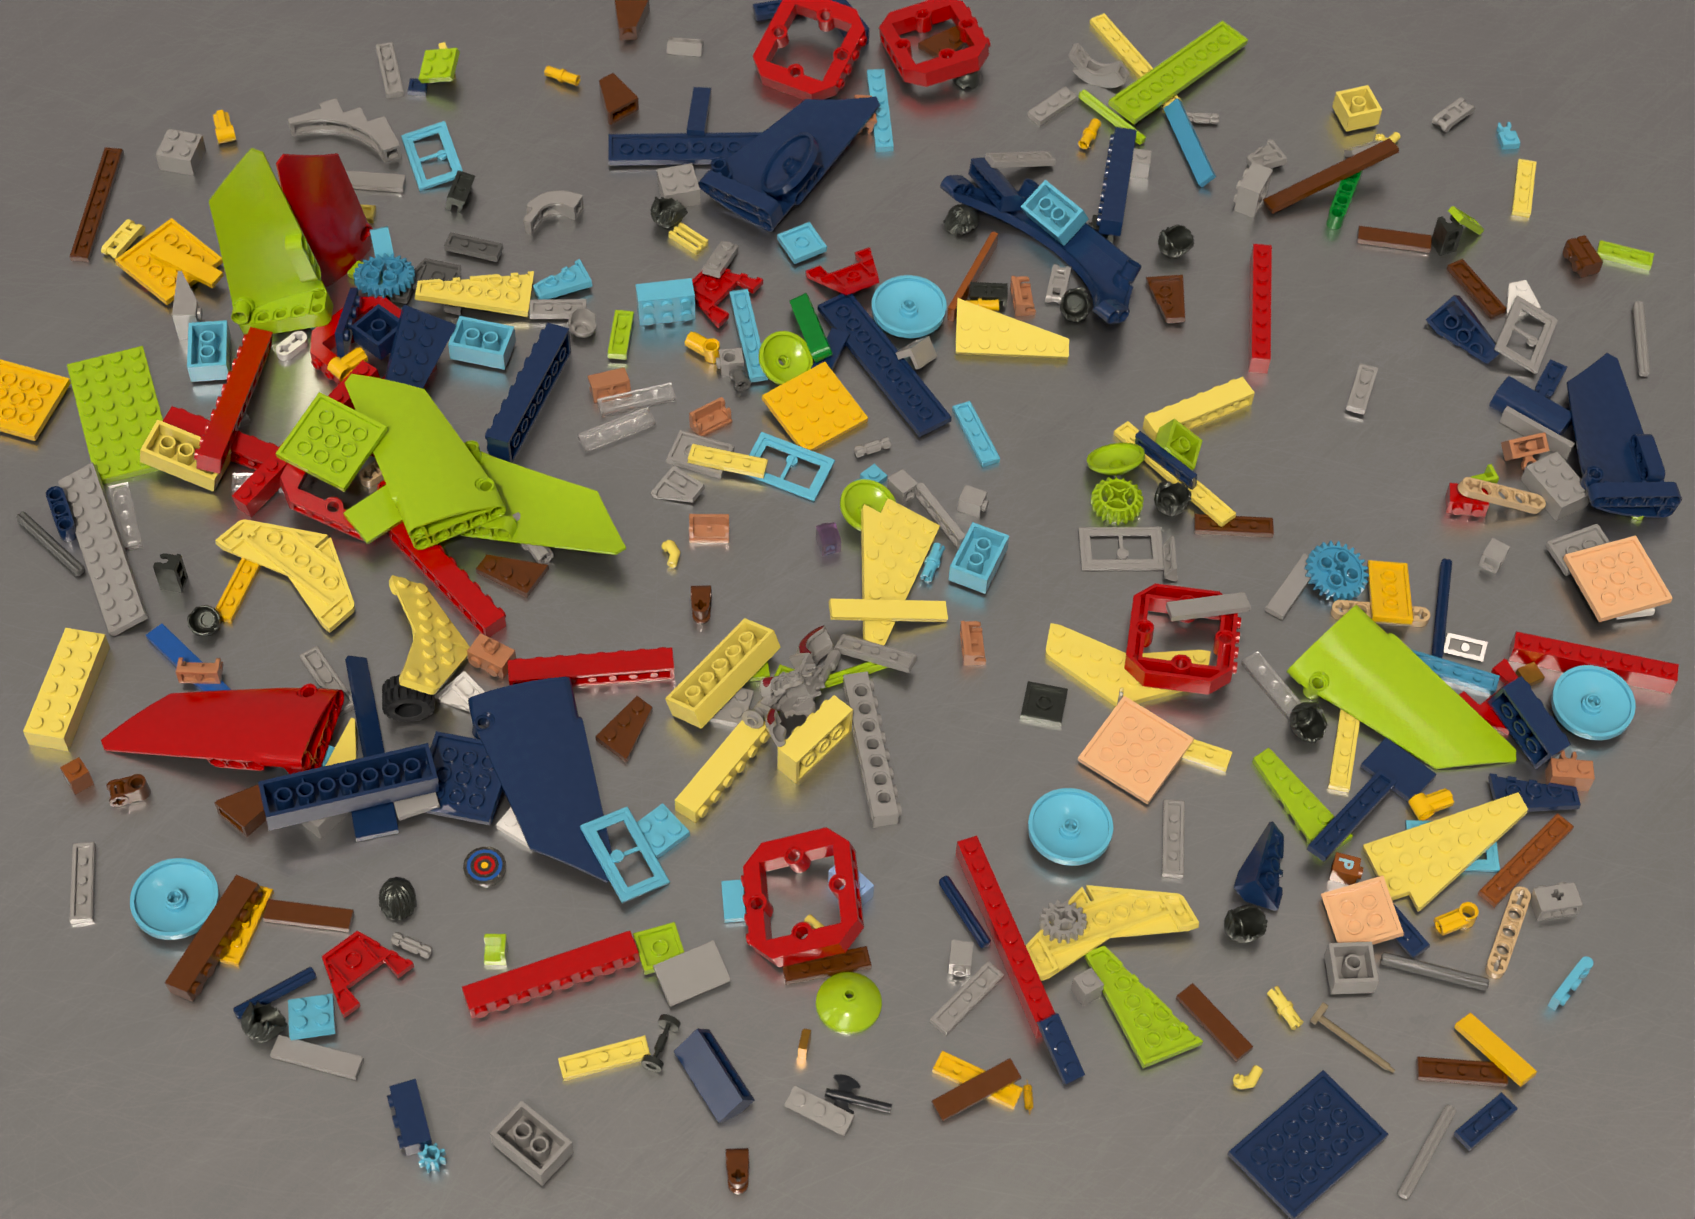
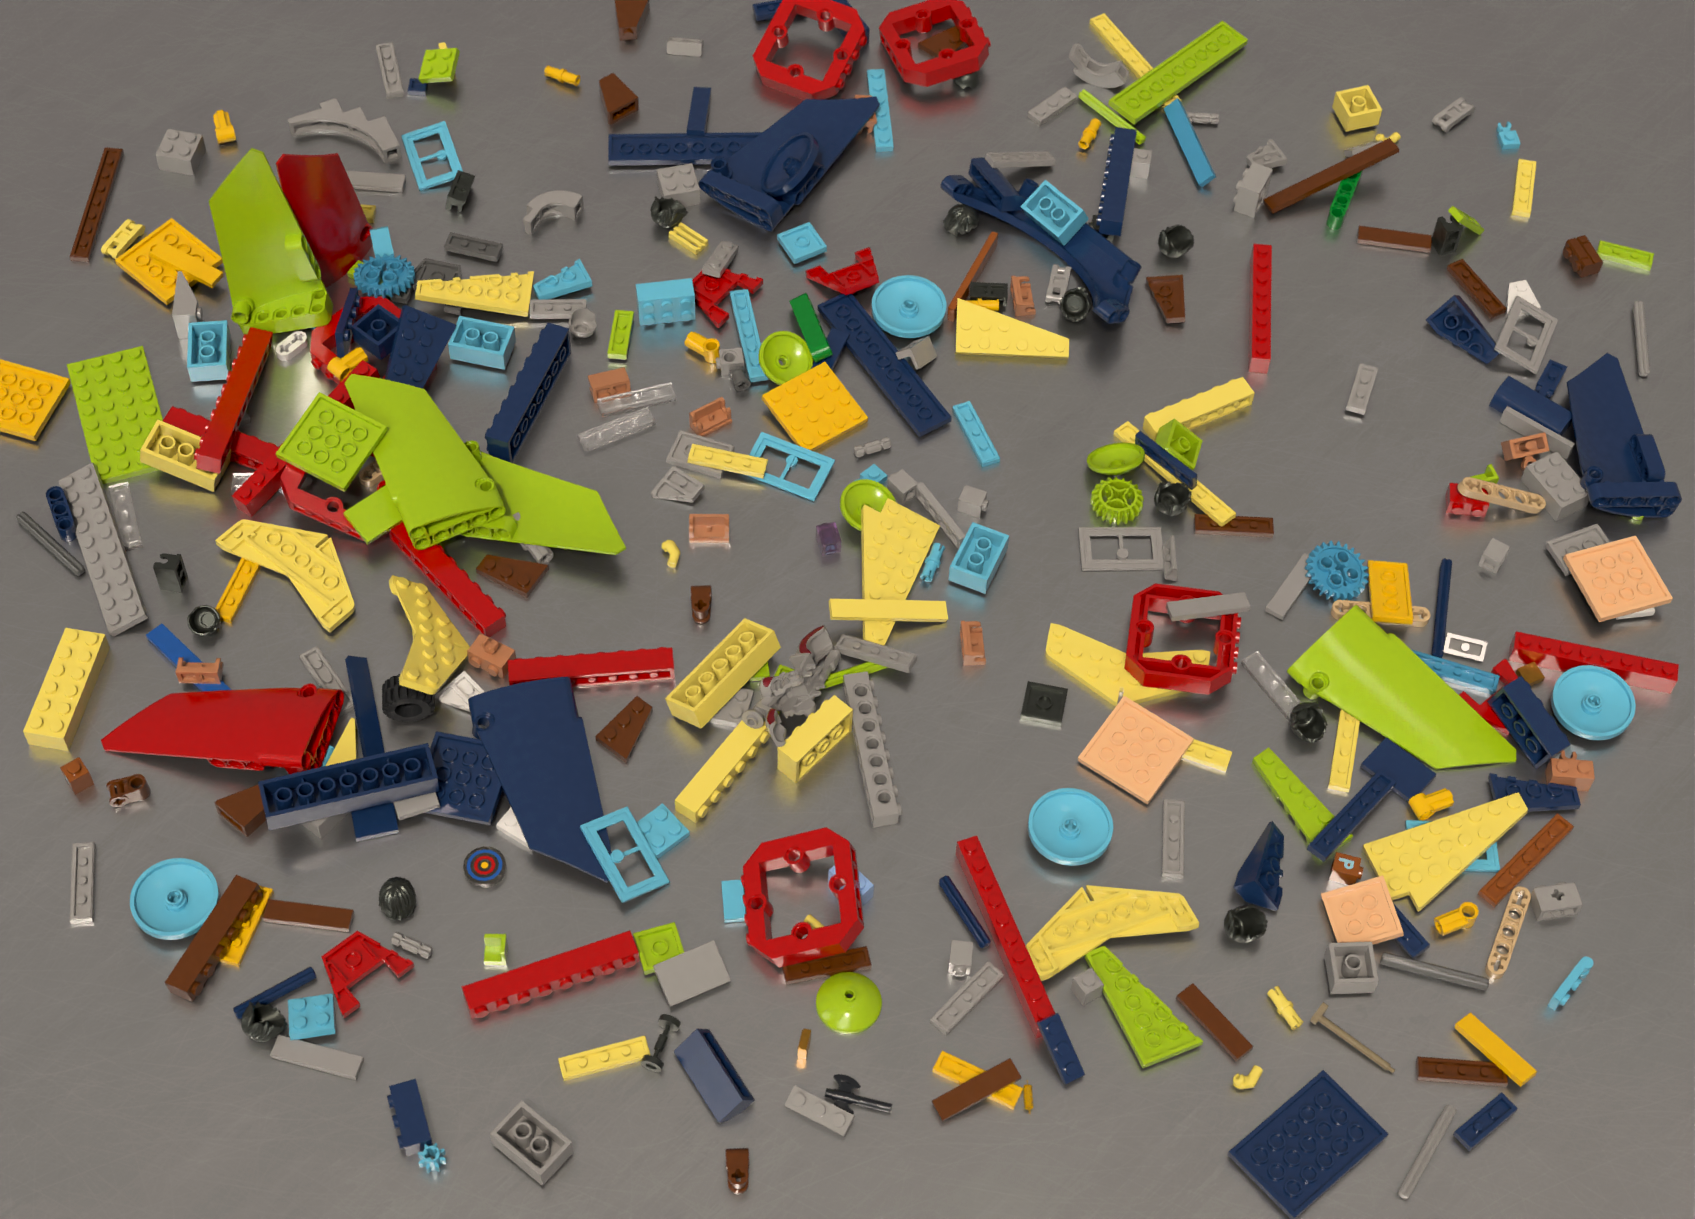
light grey gear [1039,900,1087,944] -> none

